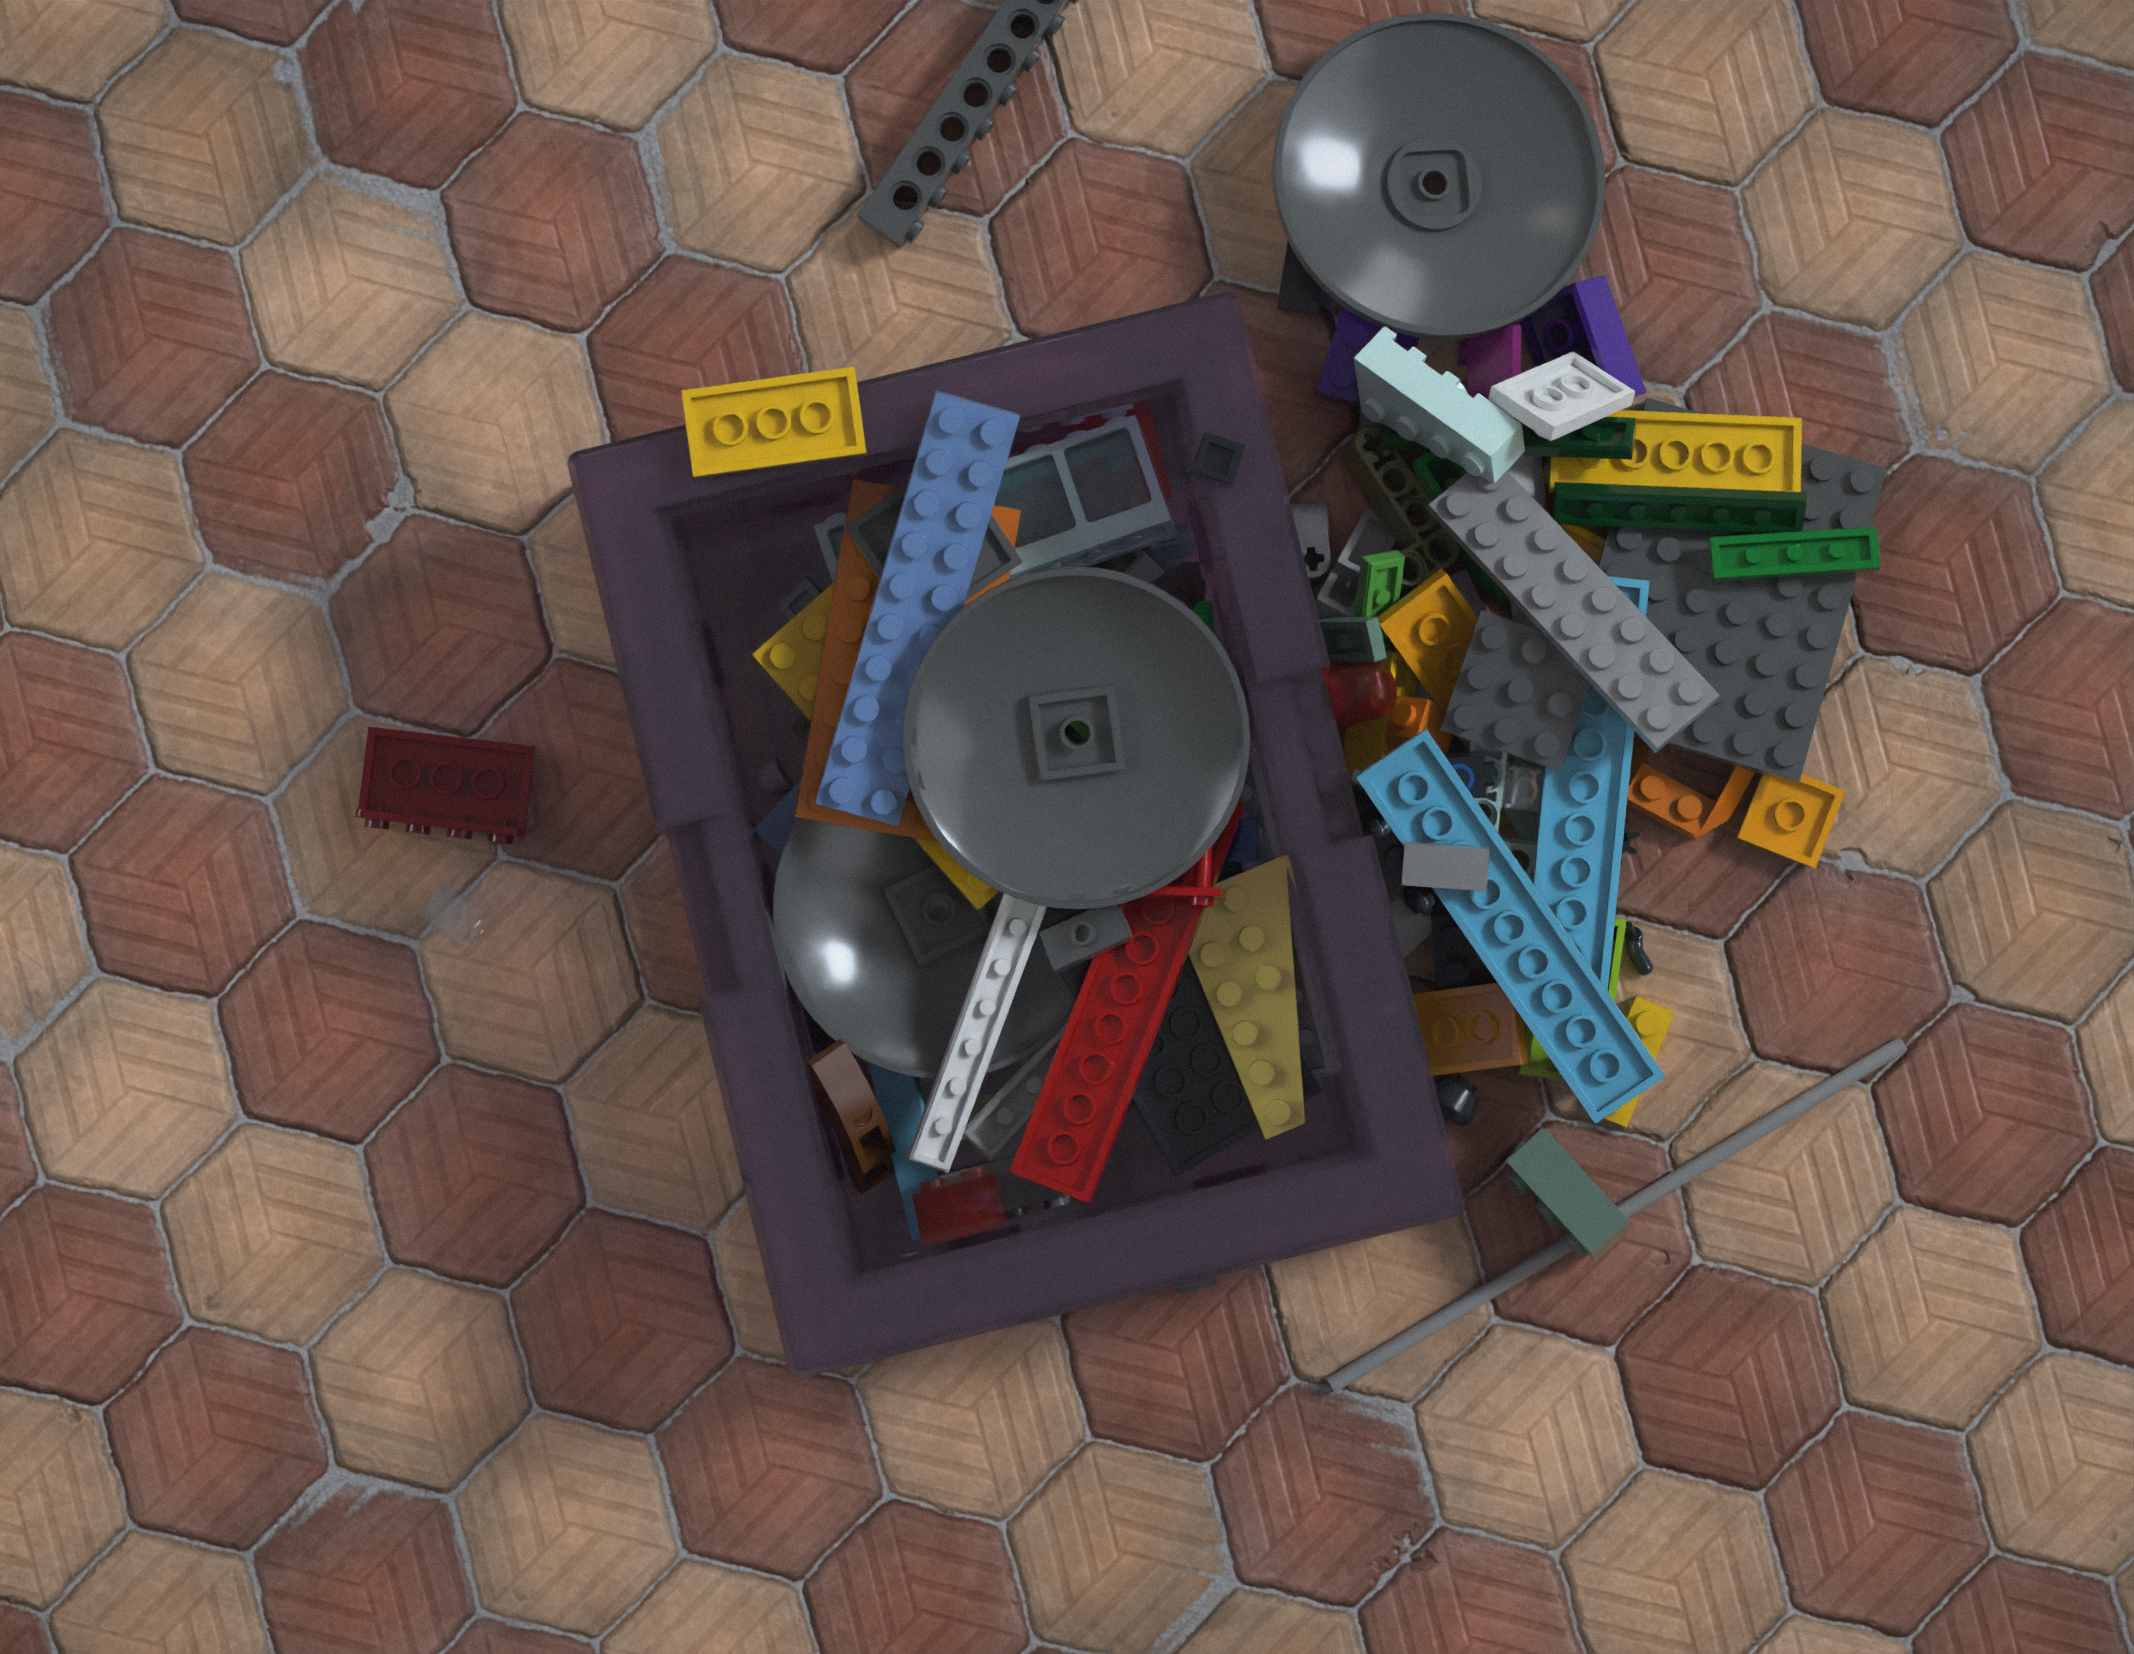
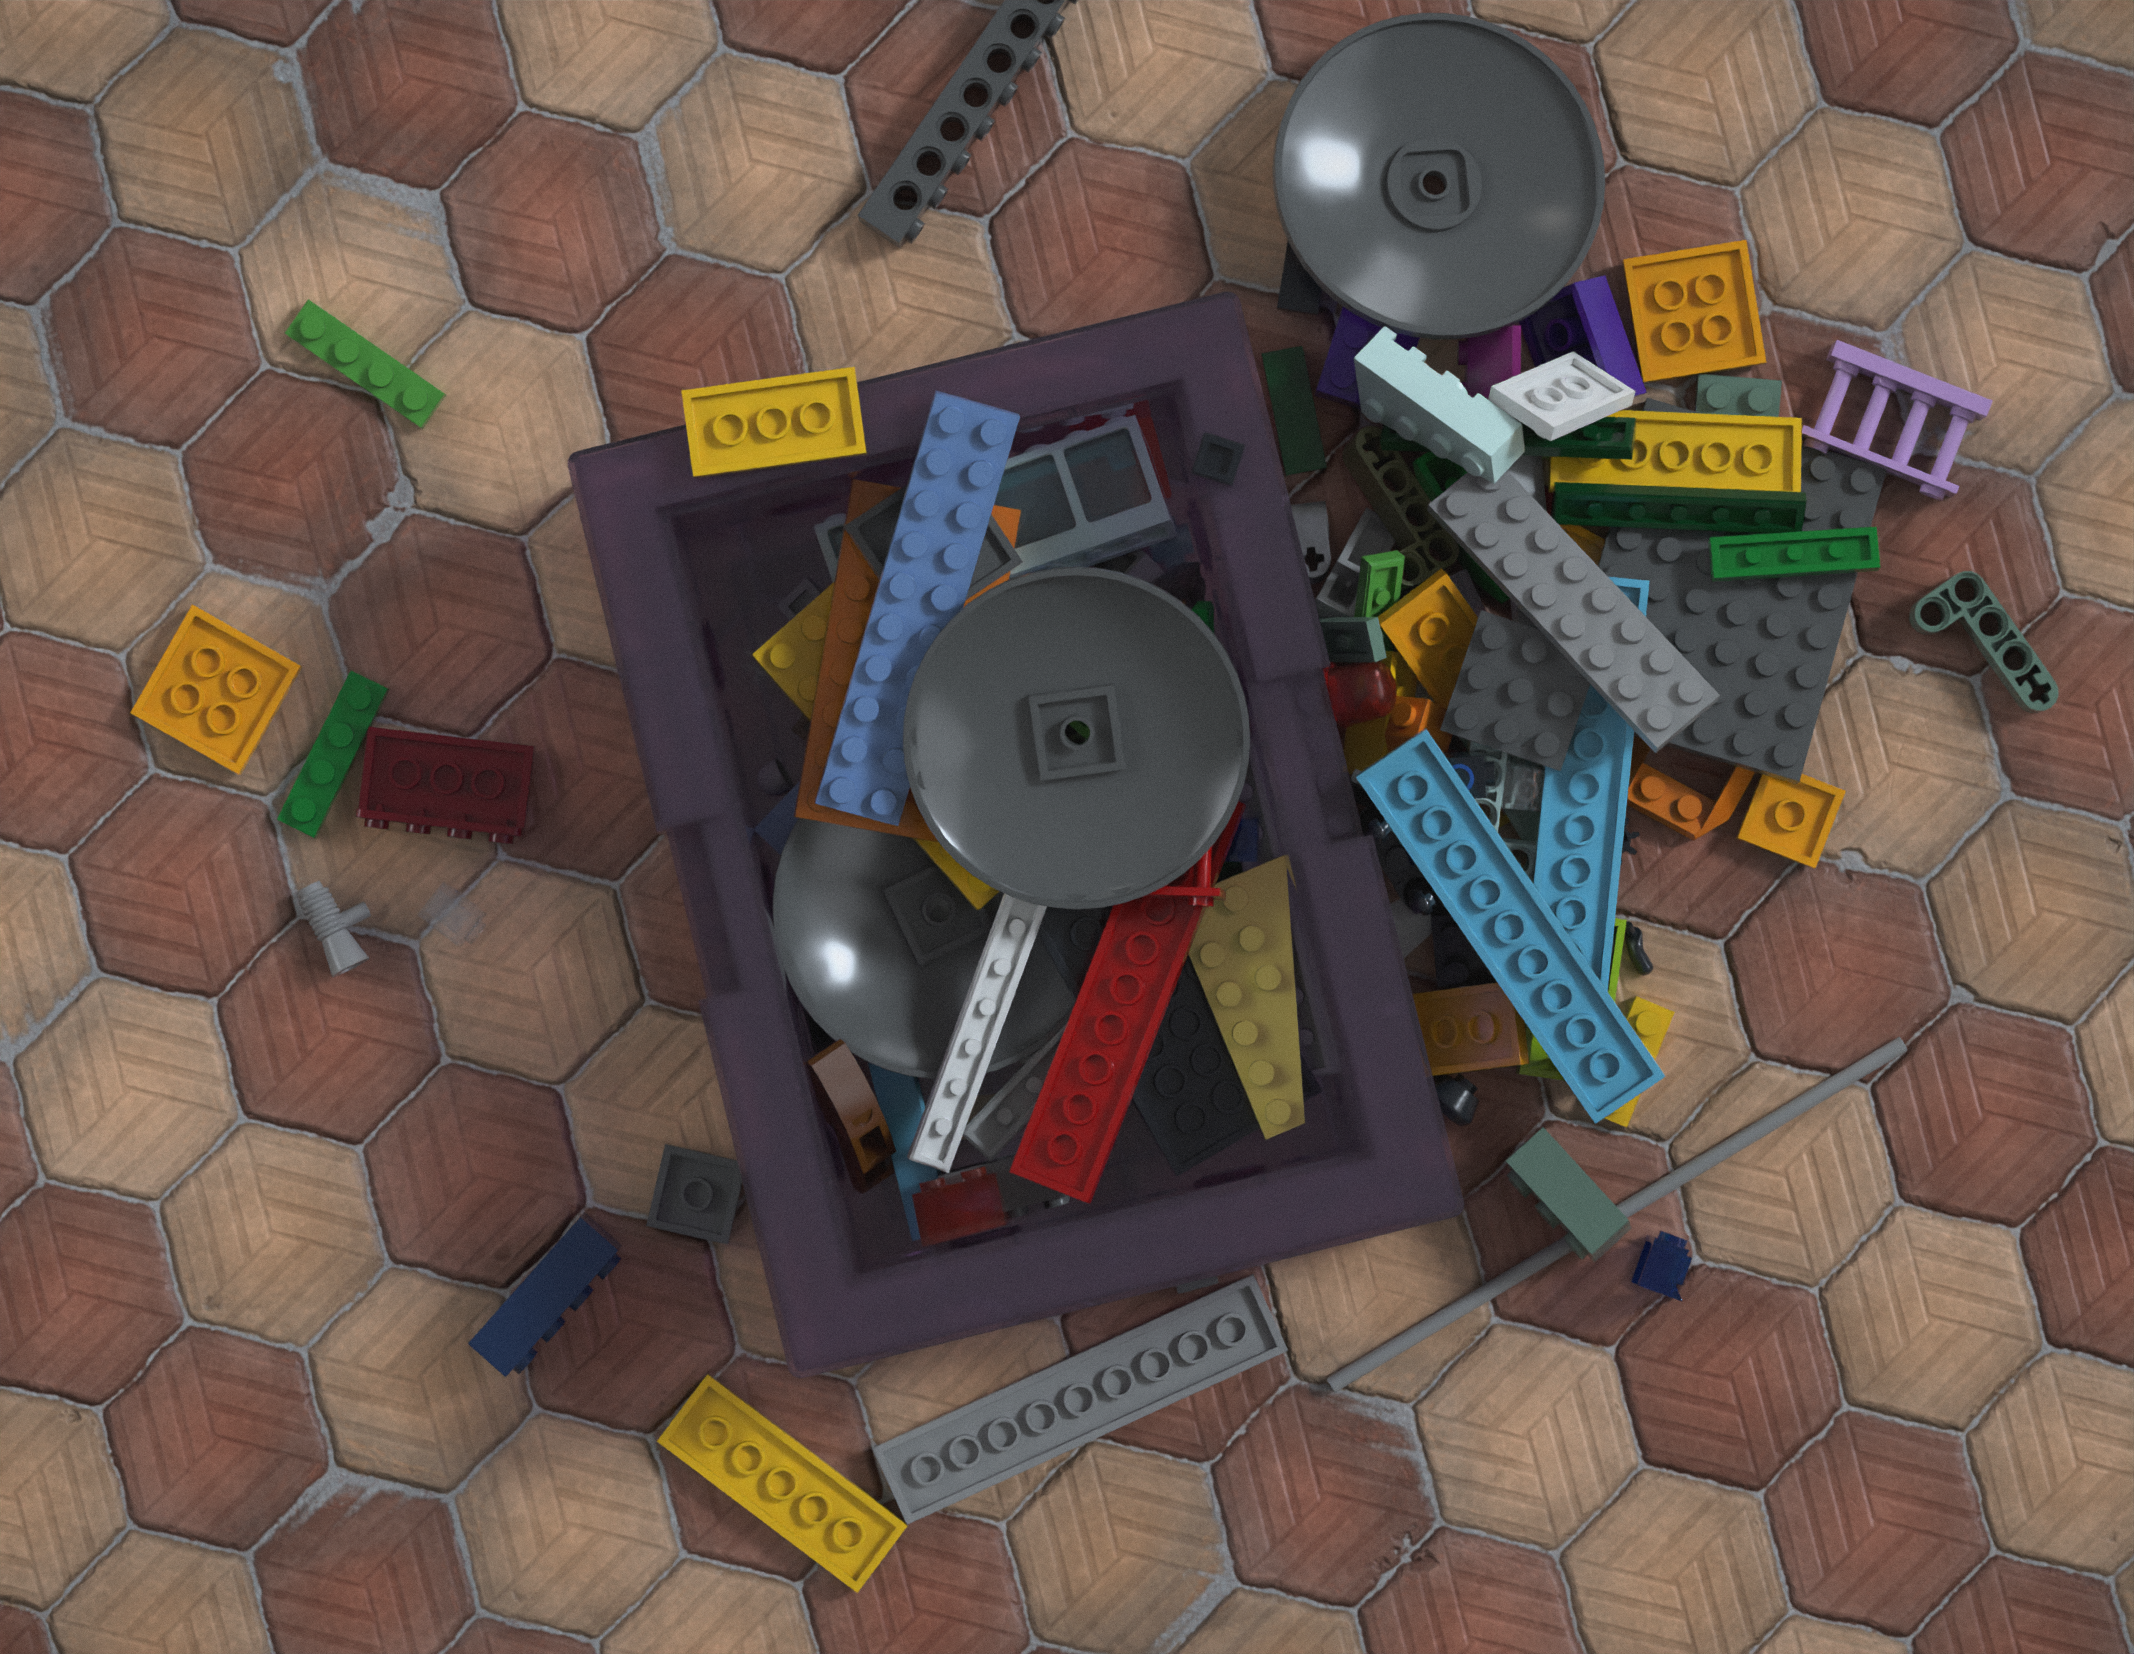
dark grey plate [1039,904,1134,973] -> none
light grey tile [1401,841,1490,892] -> none
none -> light orange plate [130,604,302,775]
none -> green plate [277,670,390,838]
none -> bright green plate [285,299,446,429]
none -> light grey piece [298,881,371,978]
none -> dark blue piece [468,1212,622,1377]
none -> dark grey plate [646,1144,747,1245]
none -> yellow plate [657,1374,908,1593]
none -> light grey plate [872,1274,1288,1525]
none -> dark green tile [1261,346,1327,477]
none -> light orange plate [1622,240,1767,383]
none -> clear blue window [1630,1231,1692,1302]
none -> sand green plate [1694,374,1782,417]
none -> lavender fence [1802,340,1992,500]
none -> sand green beam [1909,571,2059,713]

